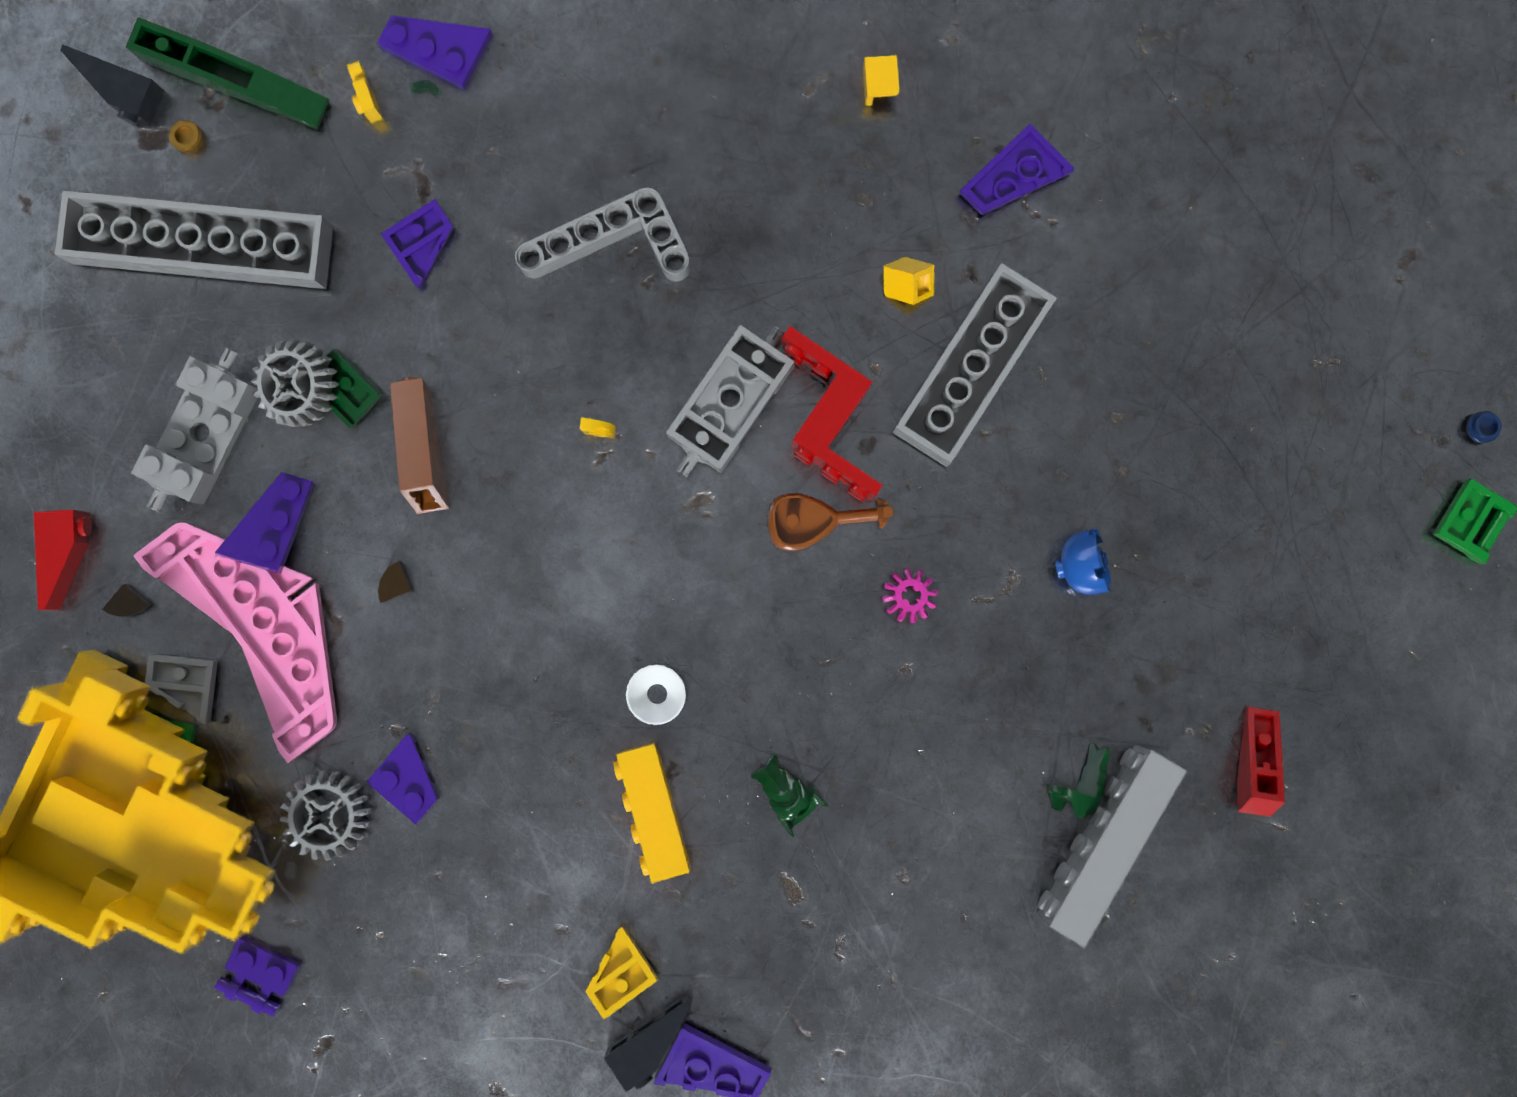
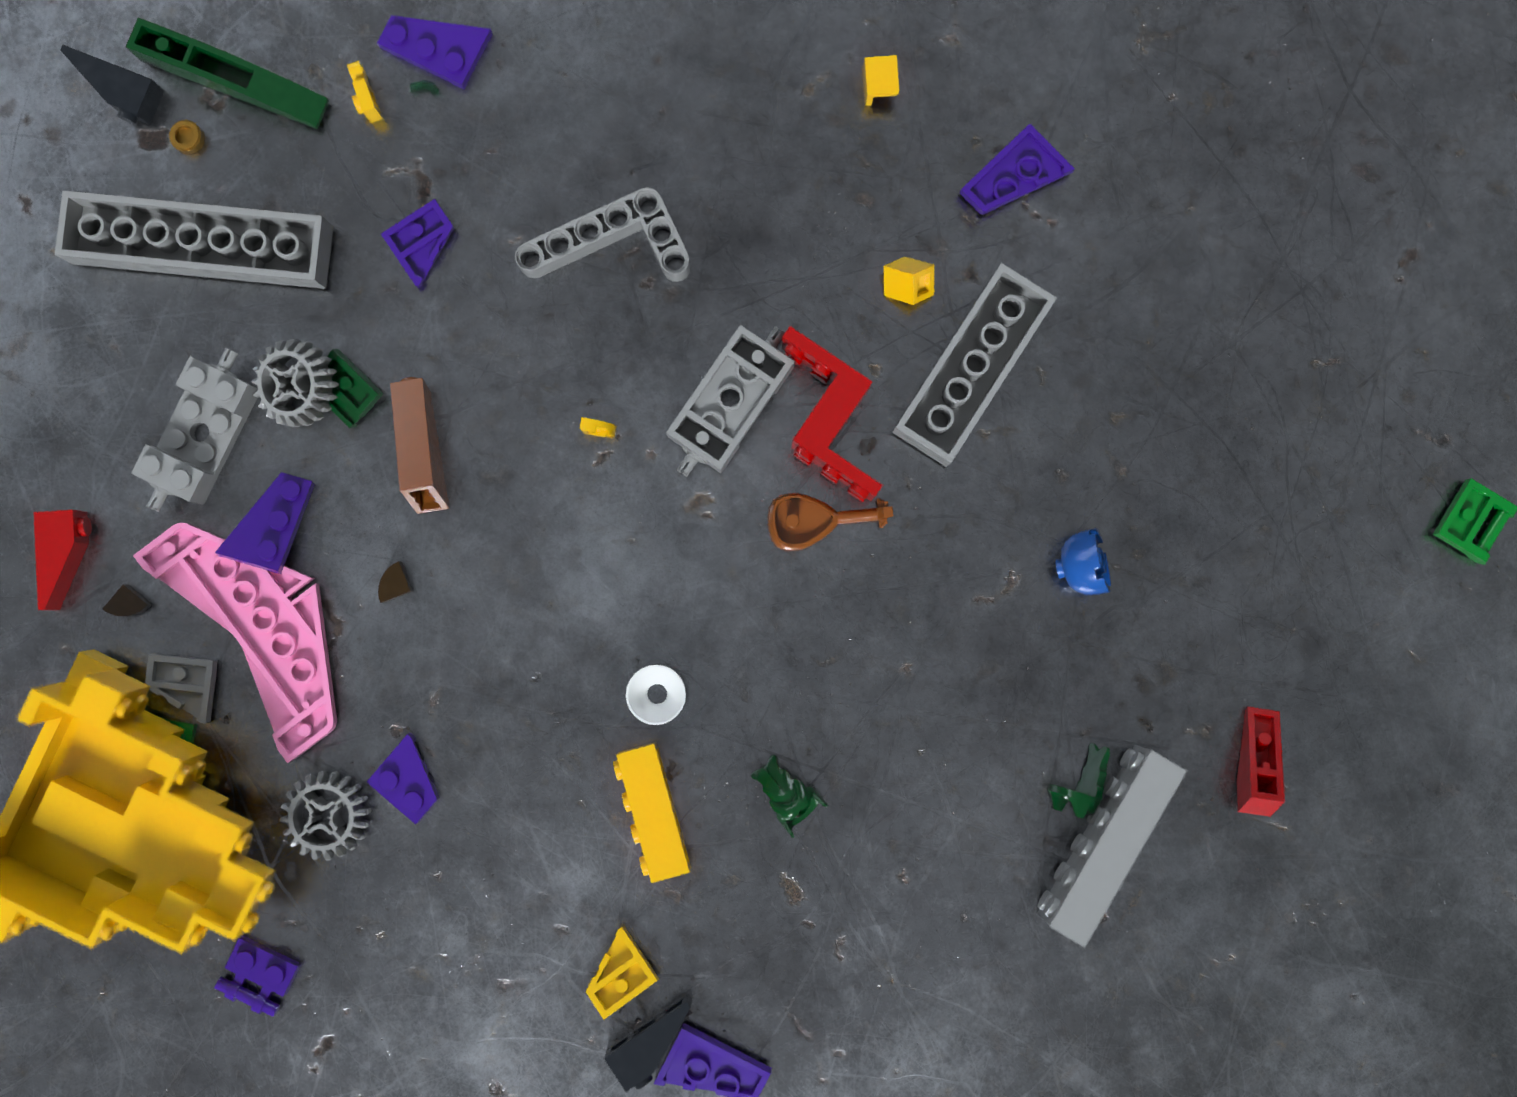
dark pink gear [882,568,938,623] -> none
dark blue plate [1466,411,1502,443] -> none

